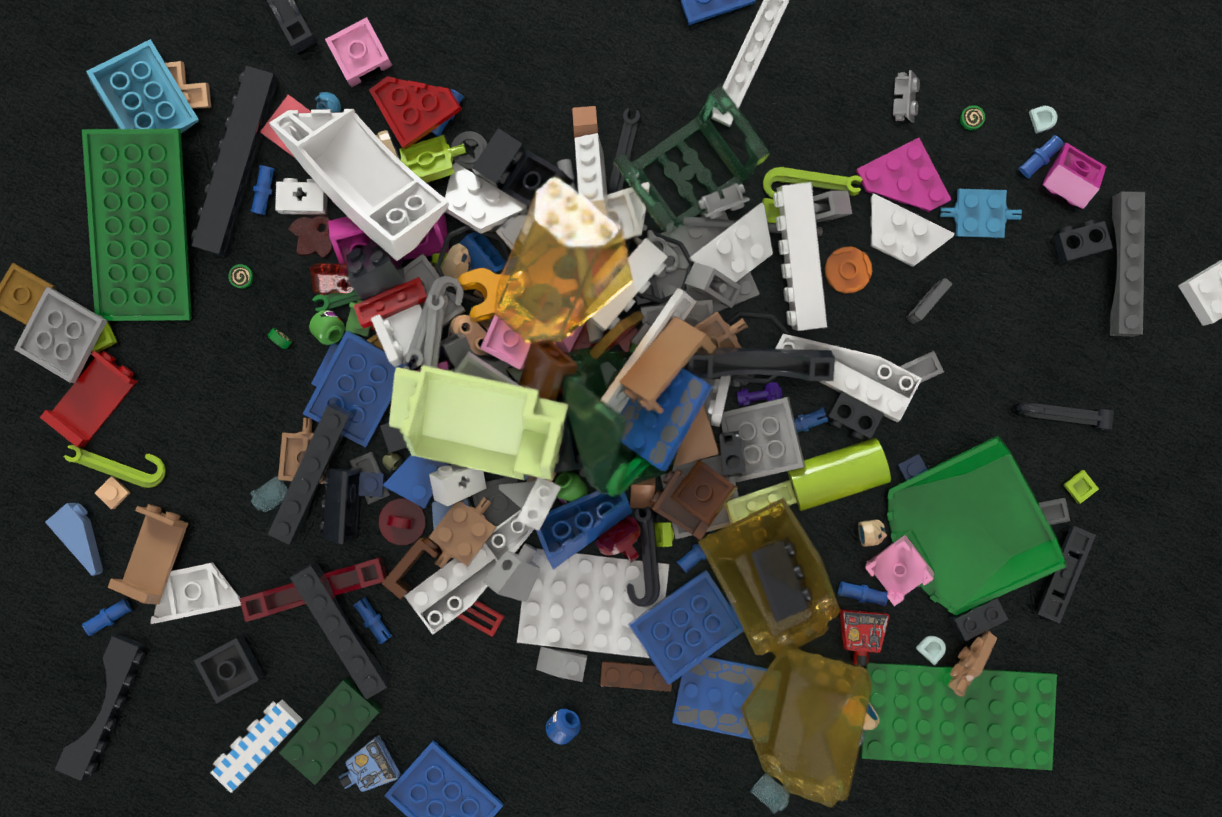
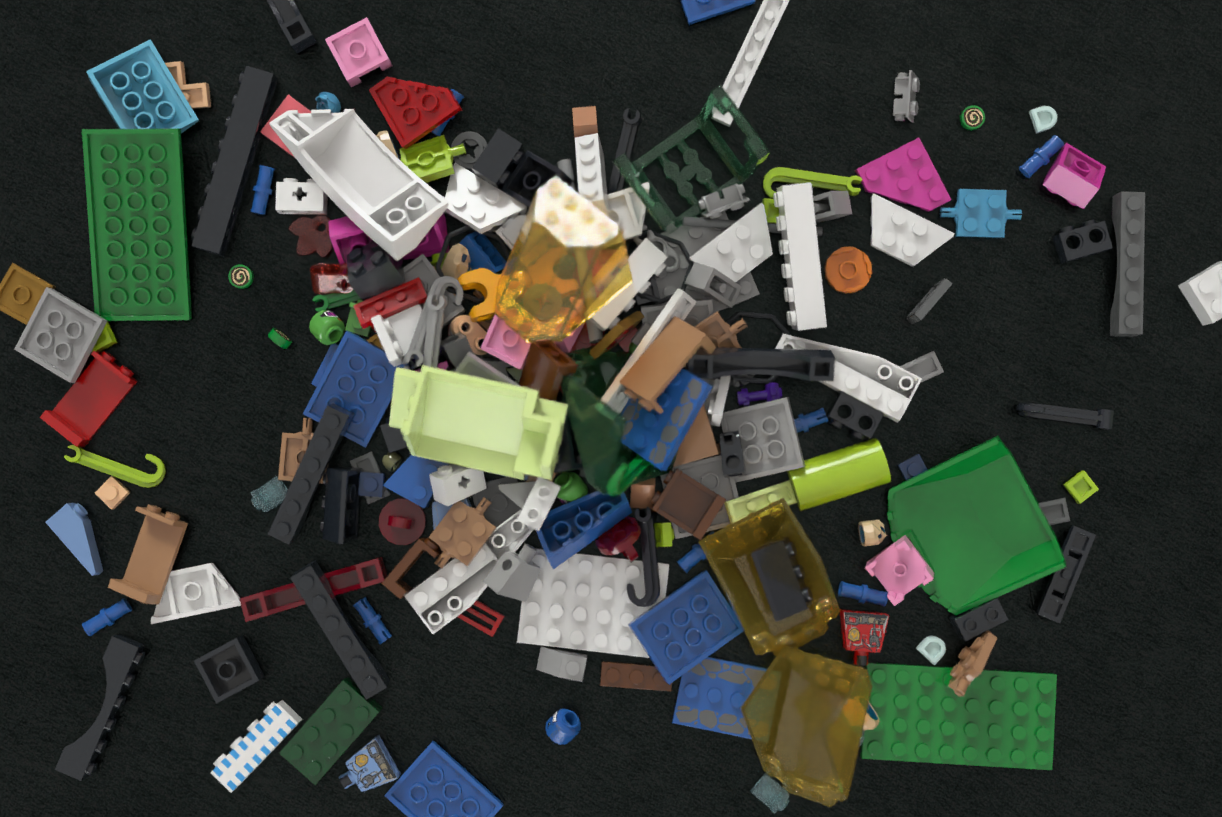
reddish brown tile [671,459,738,526] -> none

